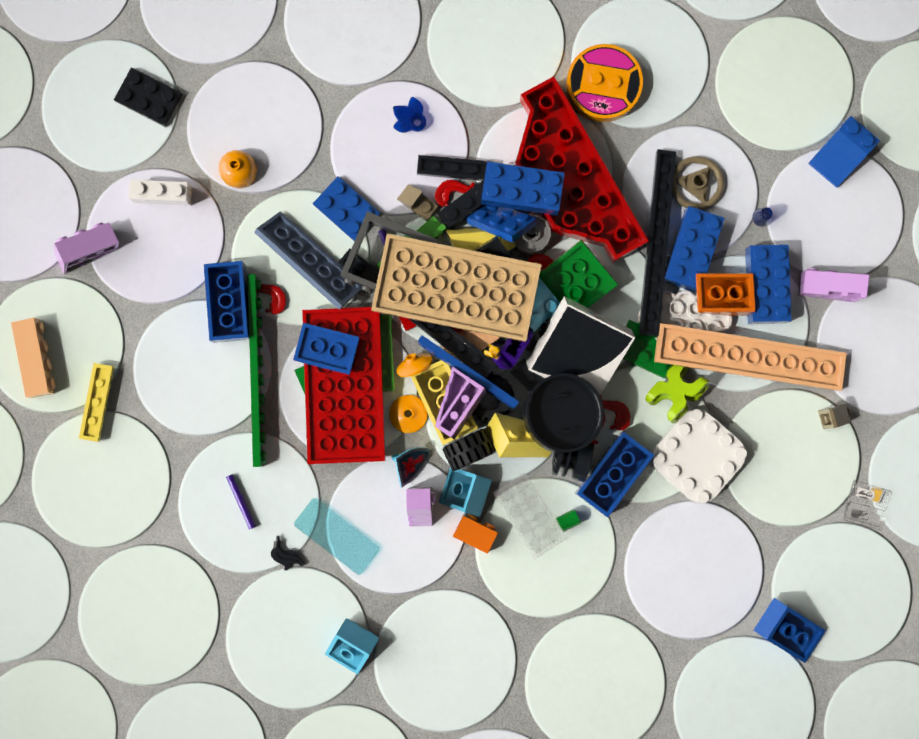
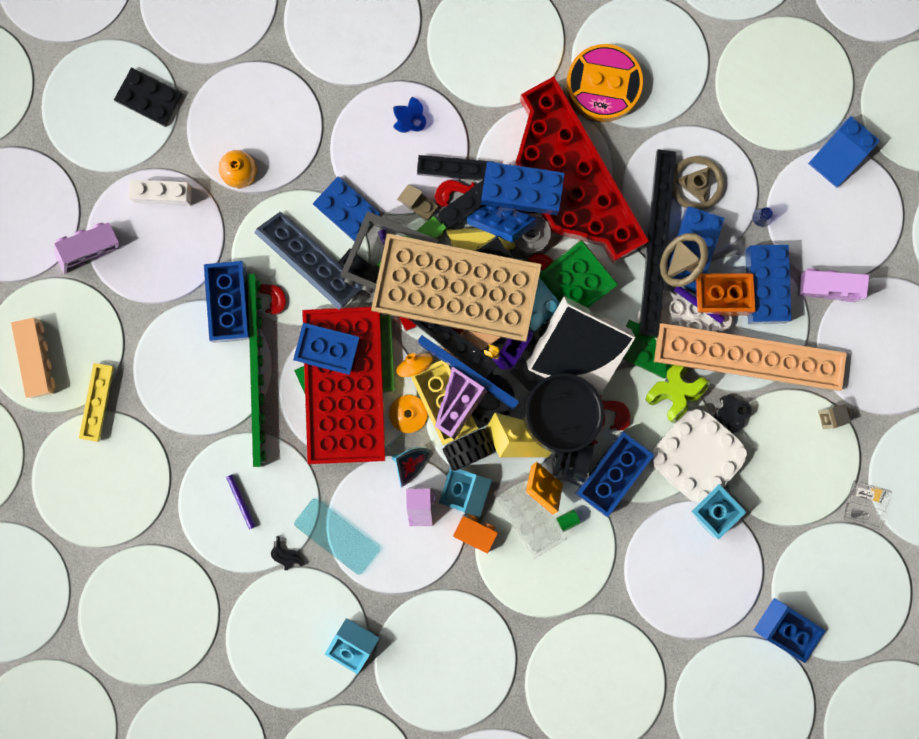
none -> light orange plate [526,462,563,515]
none -> dark tan piece [660,233,708,287]
none -> dark purple bar [674,287,725,324]
none -> medium azure slope [691,484,746,540]
none -> black plate [714,395,752,433]

